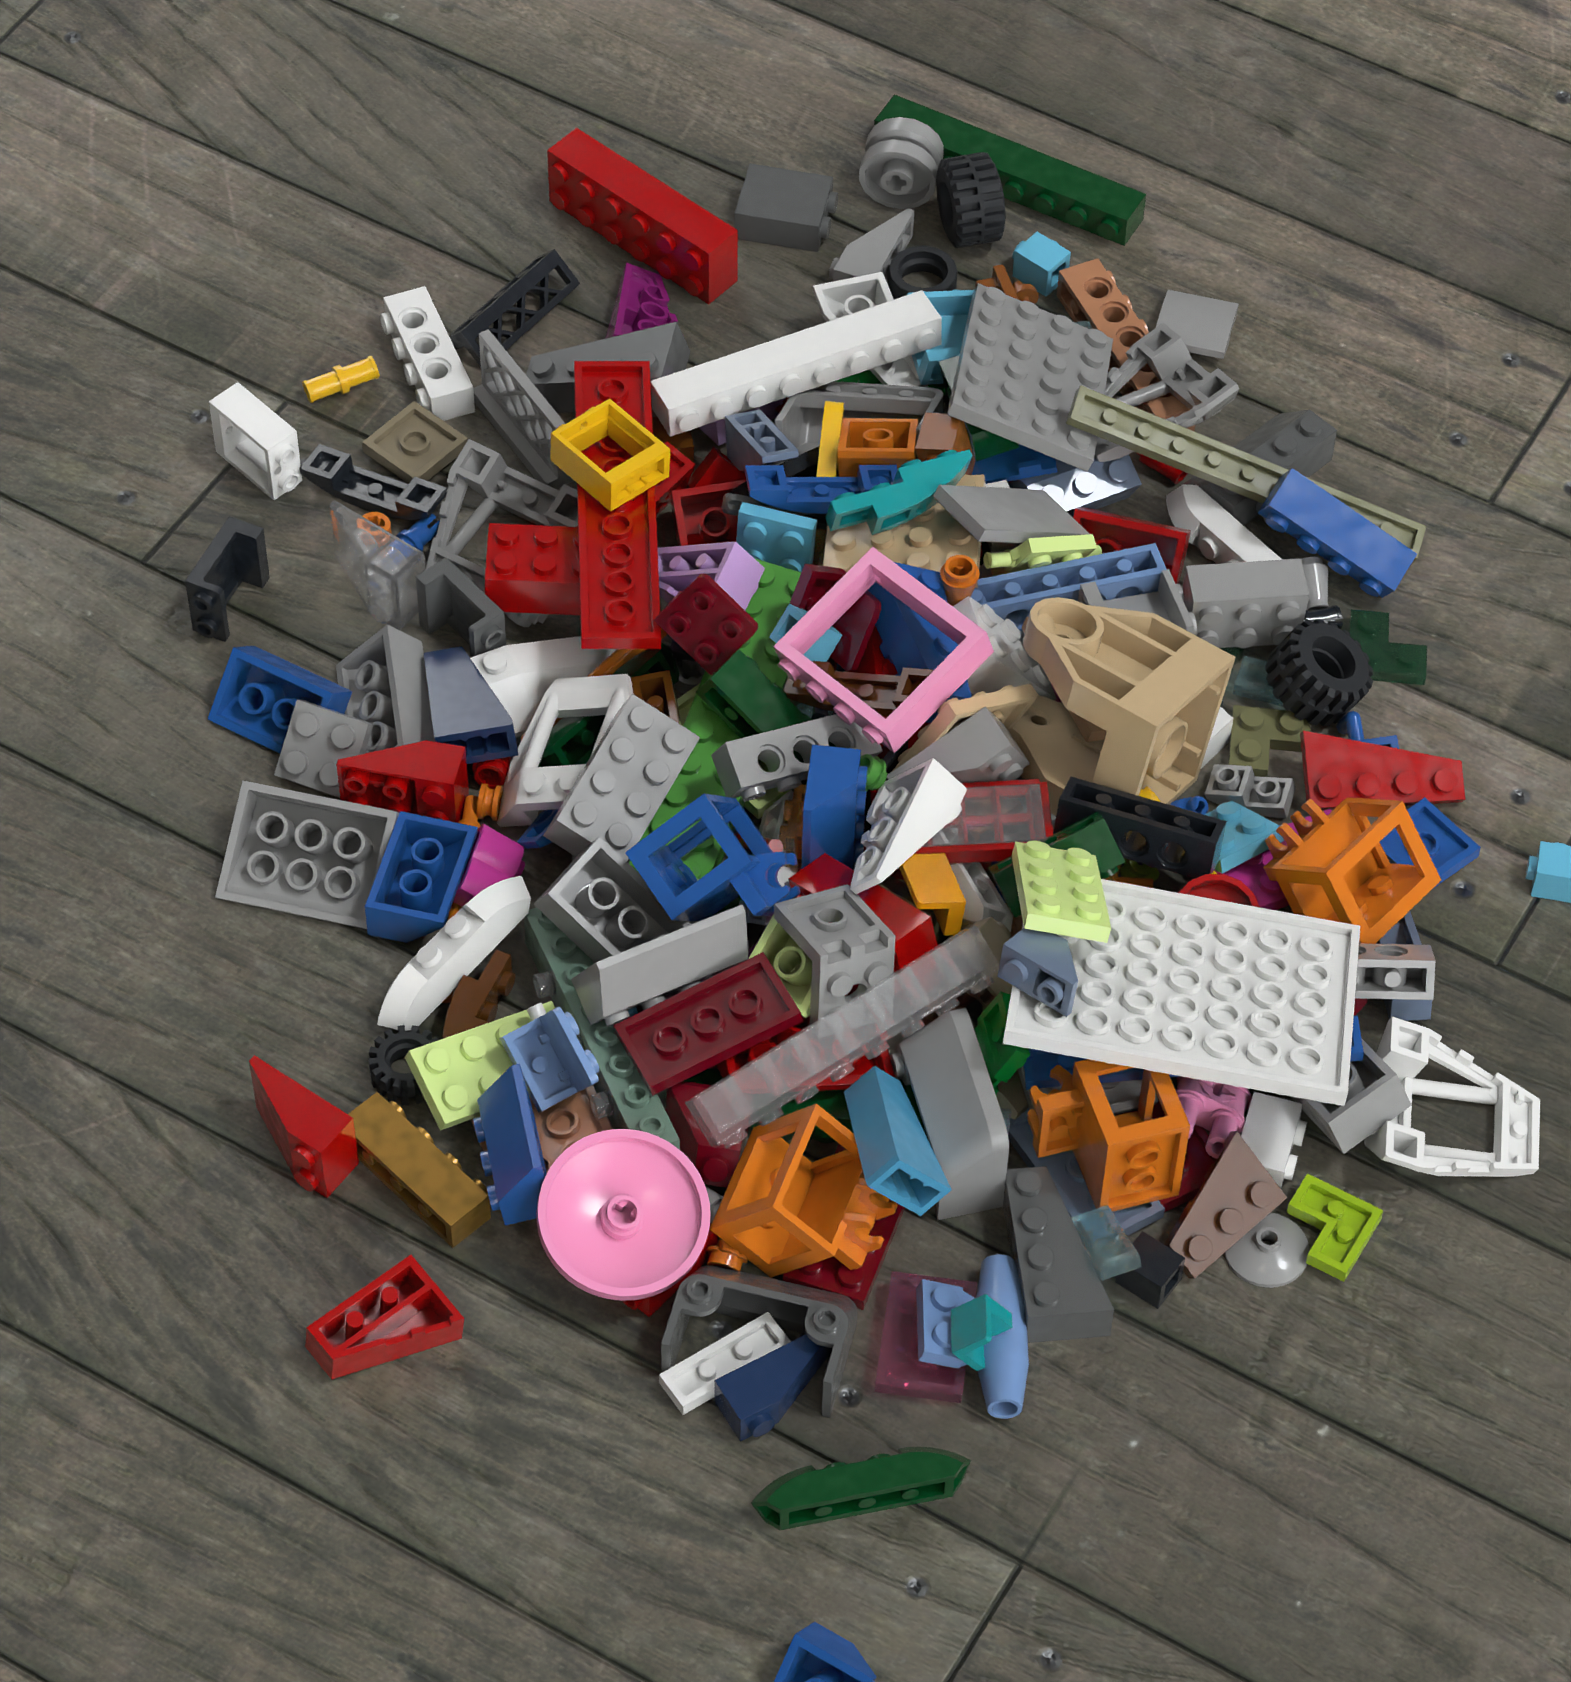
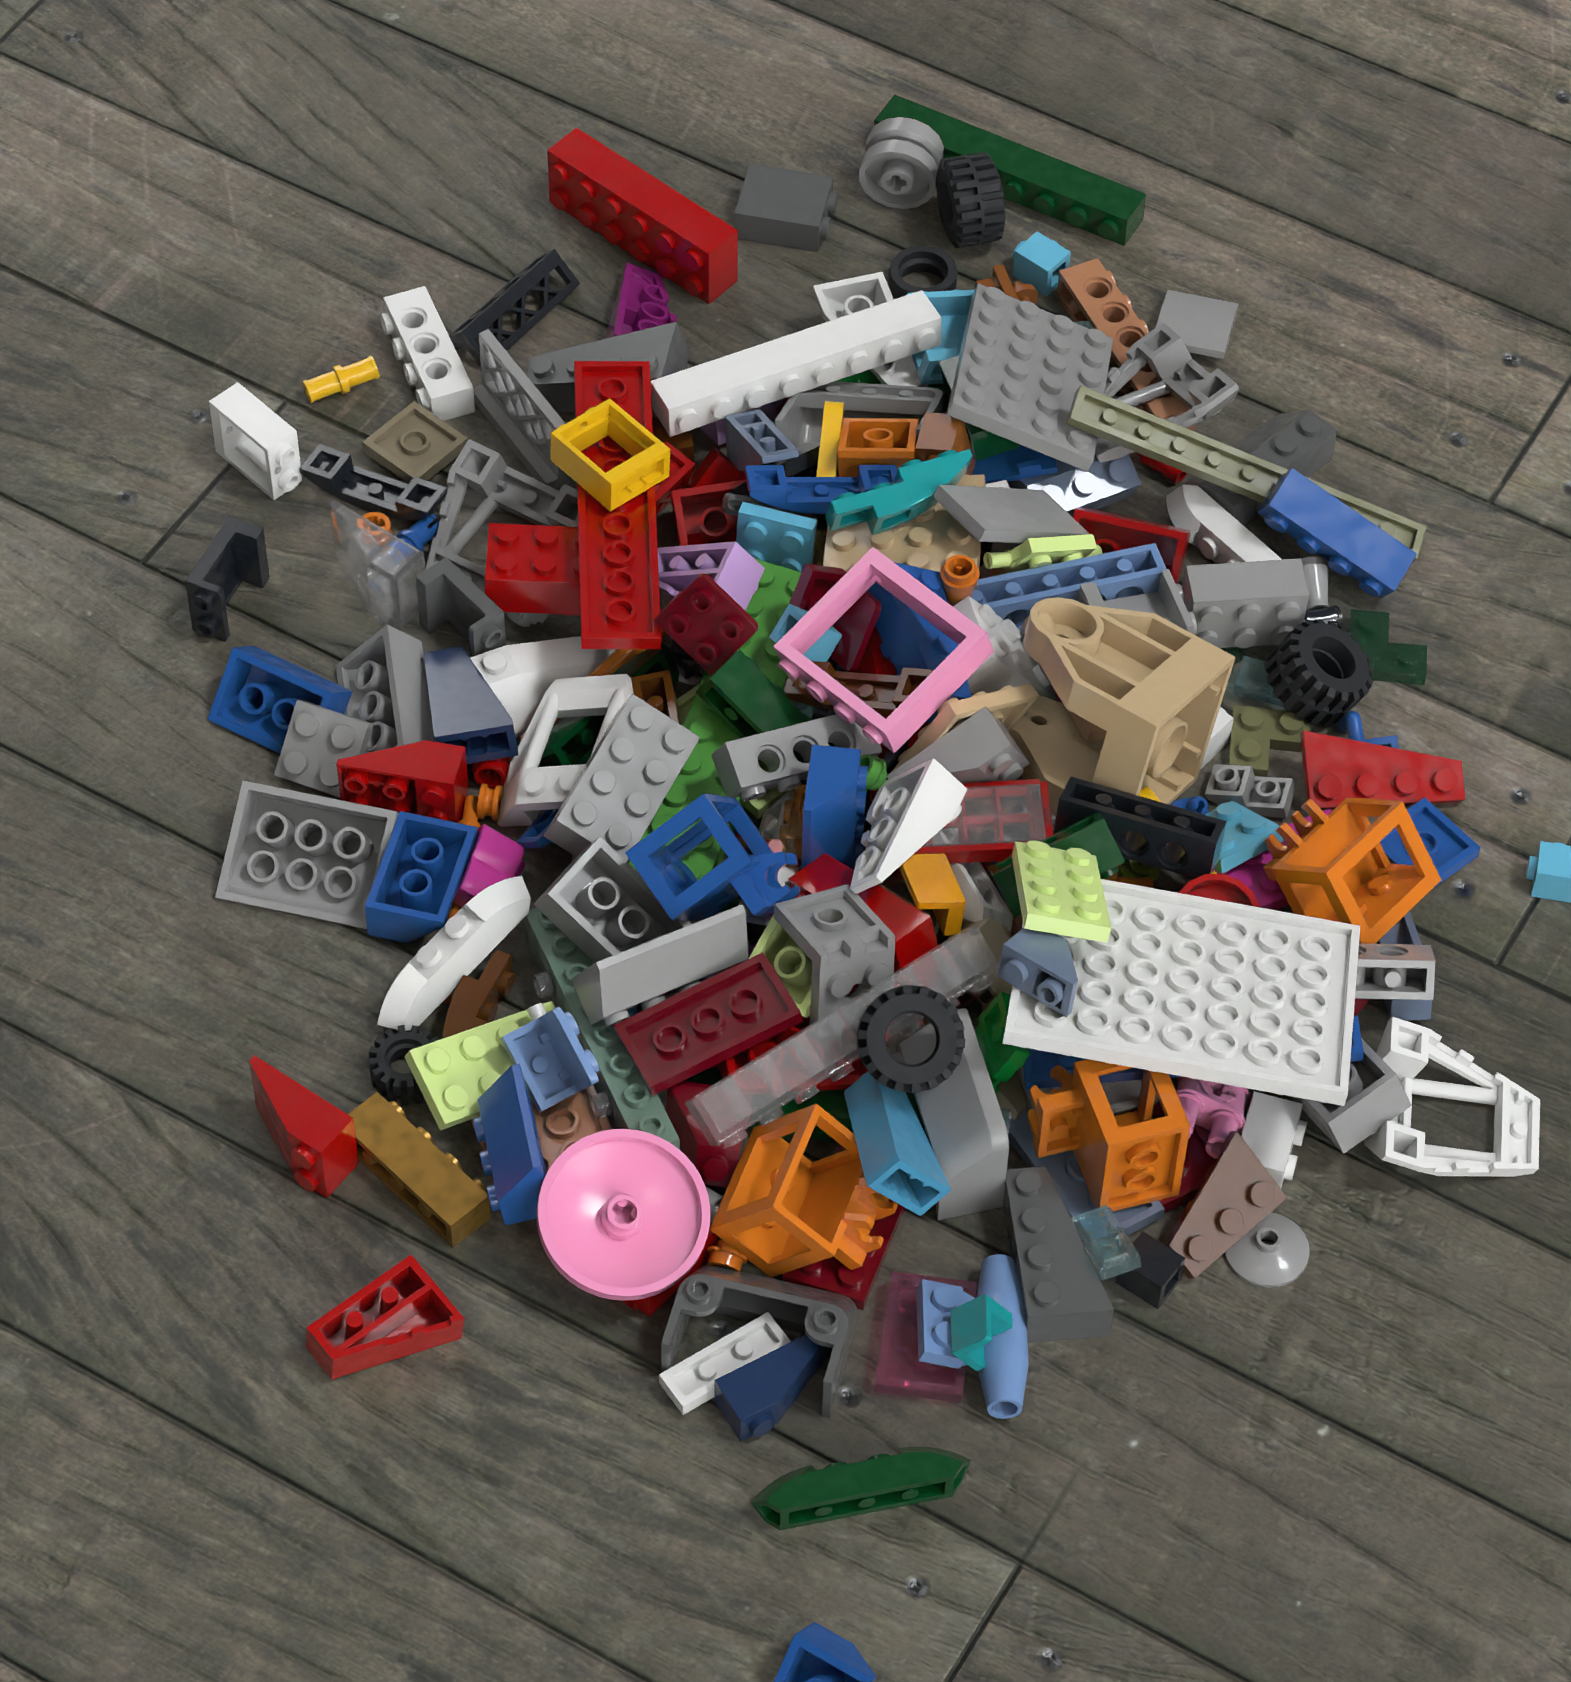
light grey slope [829,208,914,282] -> none
lime plate [1287,1173,1383,1282] -> none
none -> black tyre [857,985,966,1093]

